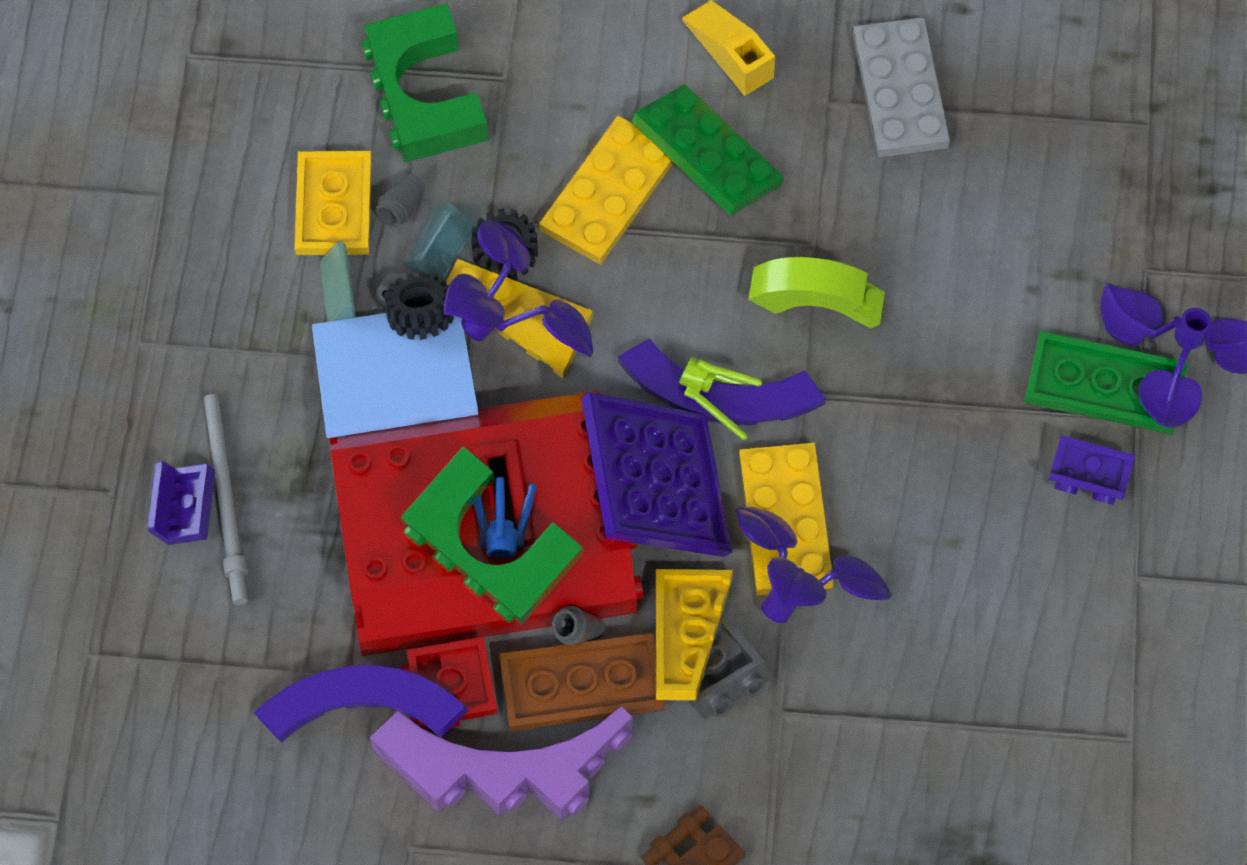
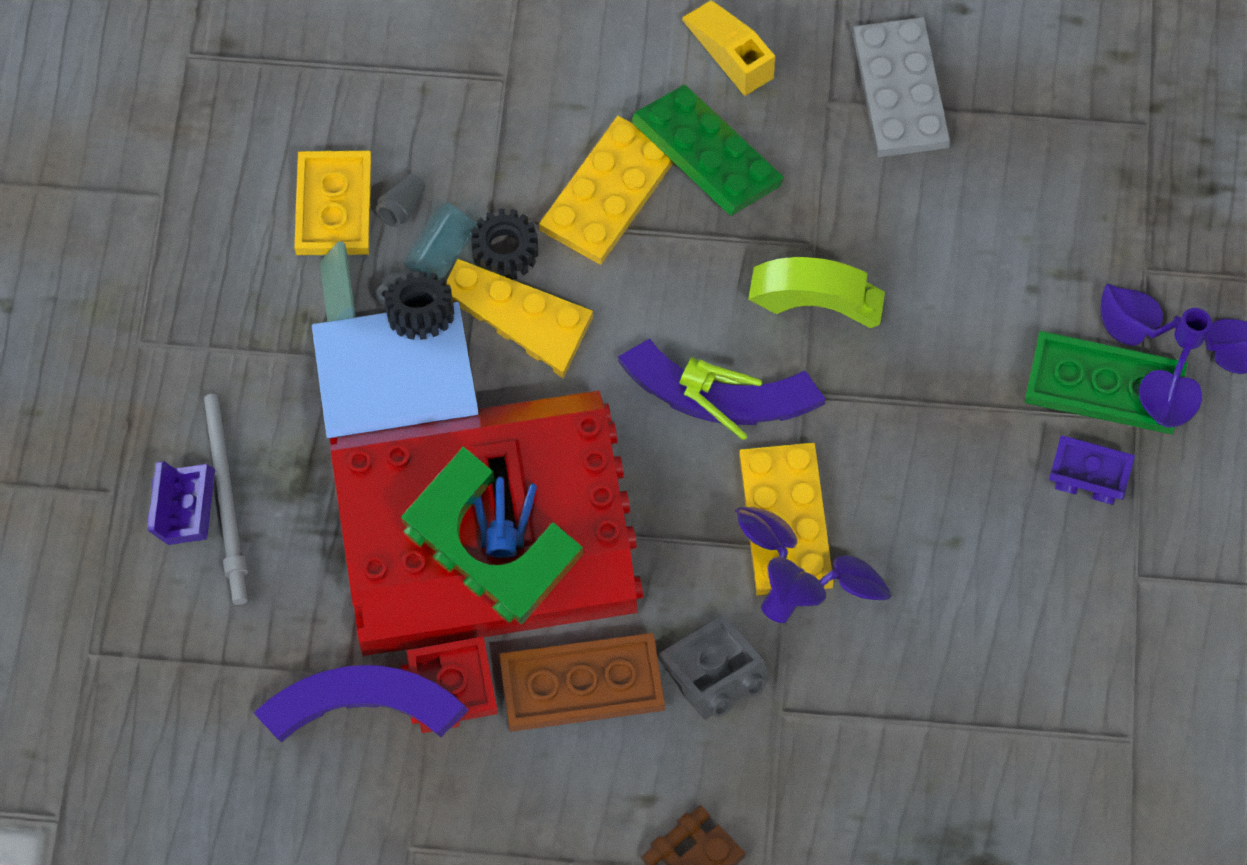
green arch [360,3,488,163] -> none
medium lavender arch [370,707,633,821] -> none
dark purple plant [443,220,593,358] -> none
dark grey cone [552,606,605,645] -> none
dark purple tile [581,392,733,557] -> none
yellow wing [656,569,733,700] -> none

